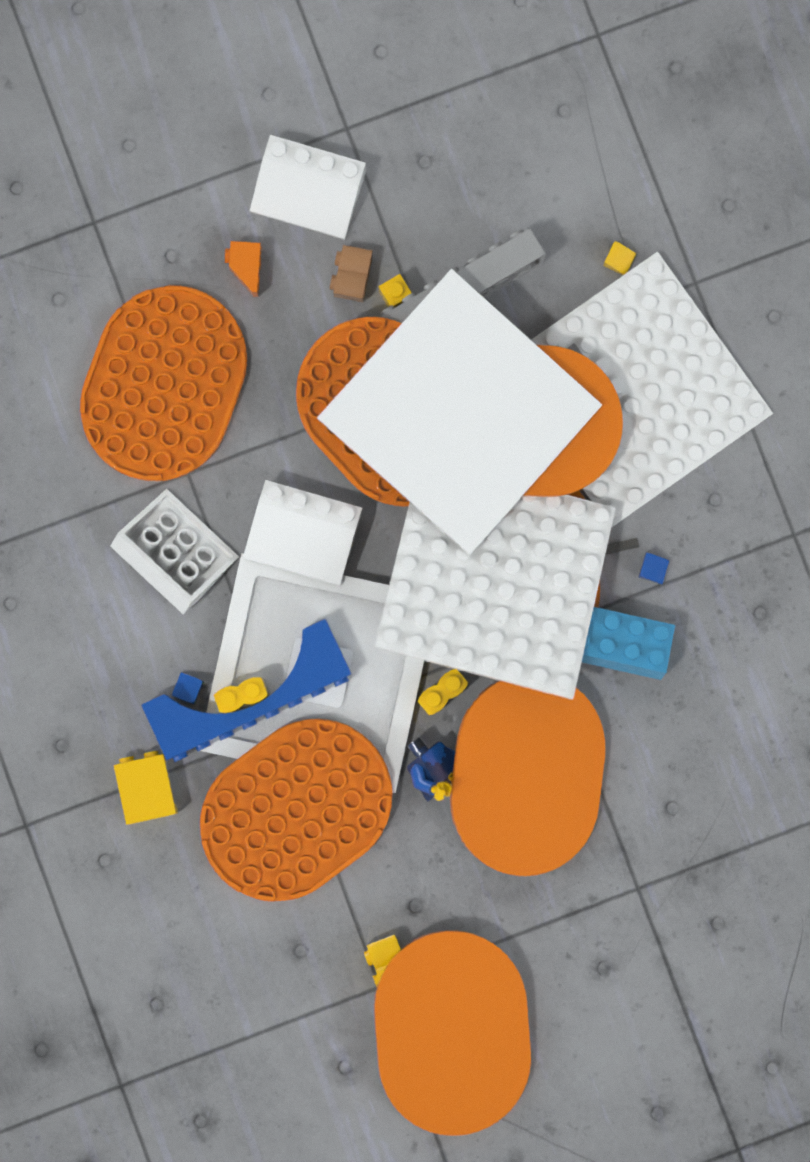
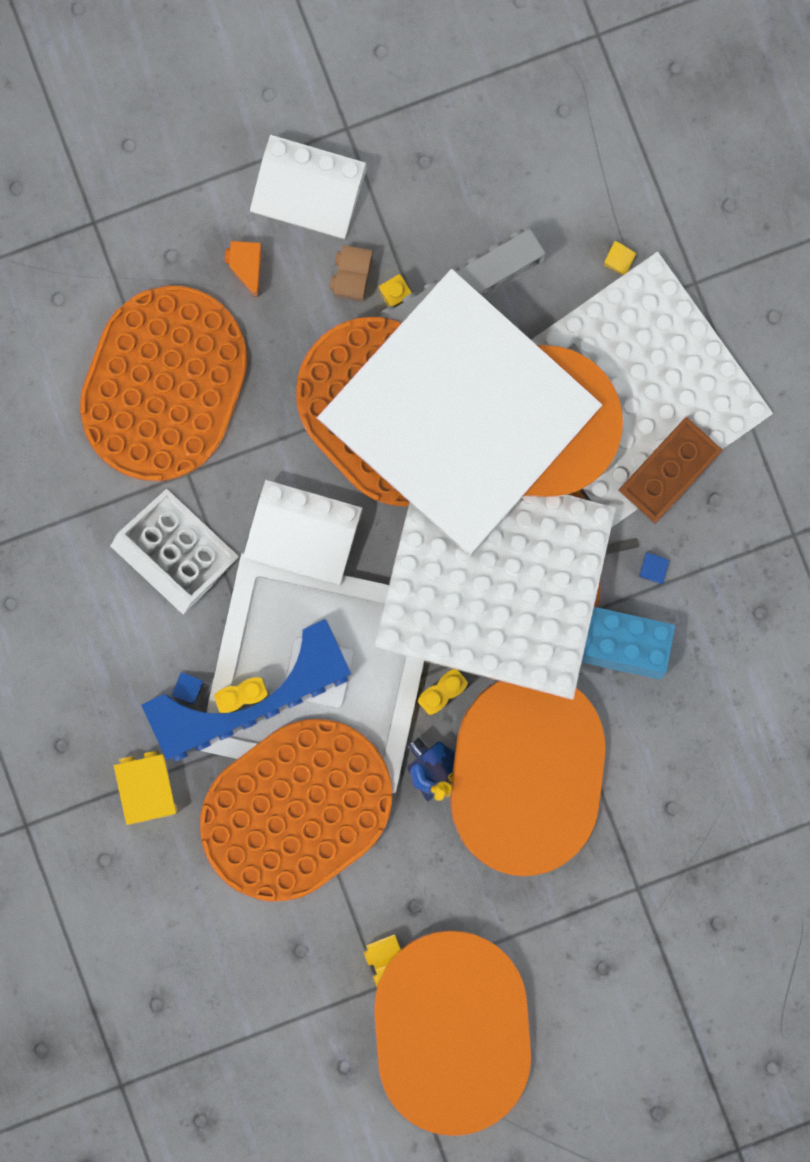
none -> dark orange tile [618,417,723,524]

